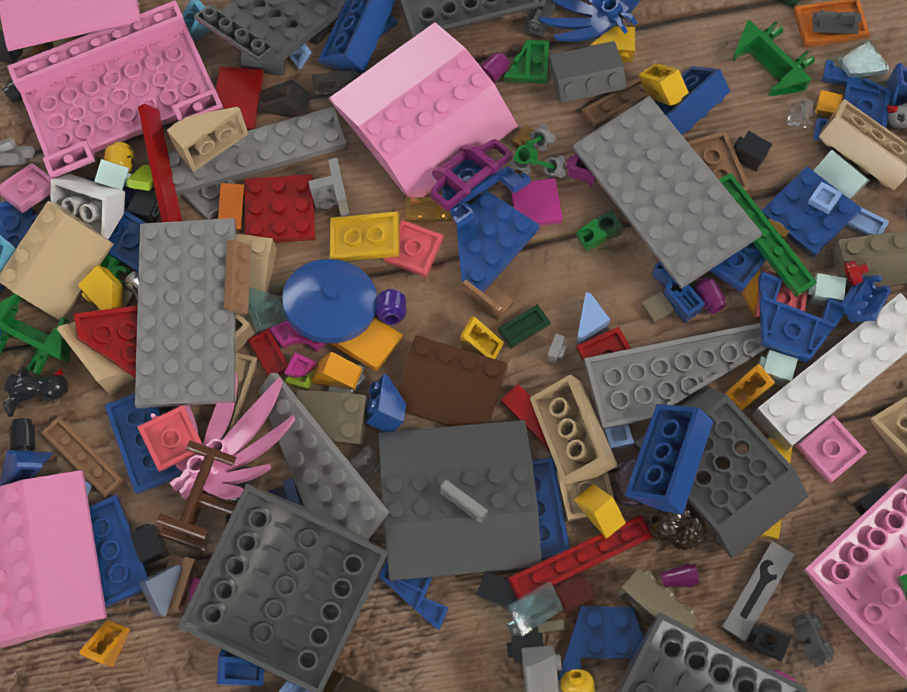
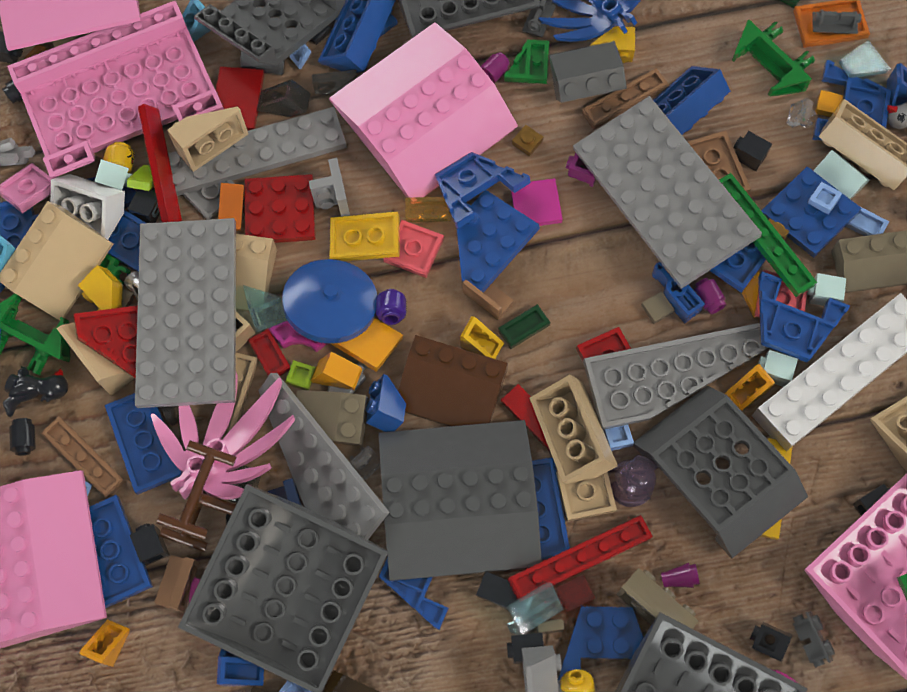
blue slope [0,450,54,486] -> none
coral tile [137,405,203,472] -> none
sand blue slope [139,565,182,617] -> none
medium nougat plate [224,239,251,315] -> none
dark pink tile [284,353,317,378] -> none
magenta bar [431,139,512,211] -> none
light grey tile [440,480,488,523] -> none
plant [510,123,566,179] -> none
light grey plate [547,334,567,365] -> none
yellow slope [574,484,626,539] -> none
leg [576,209,623,251] -> none
light blue slope [576,292,610,345] -> none
blue slope [625,404,713,514] -> none
yellow brick [638,63,689,106] -> none
dark brown hair [650,504,706,551] -> none
light grey tile [721,541,794,642] -> none
bright pink tile [795,415,867,484] -> none
blue hinge [842,275,891,323] -> none
red tile [843,260,869,286] -> none

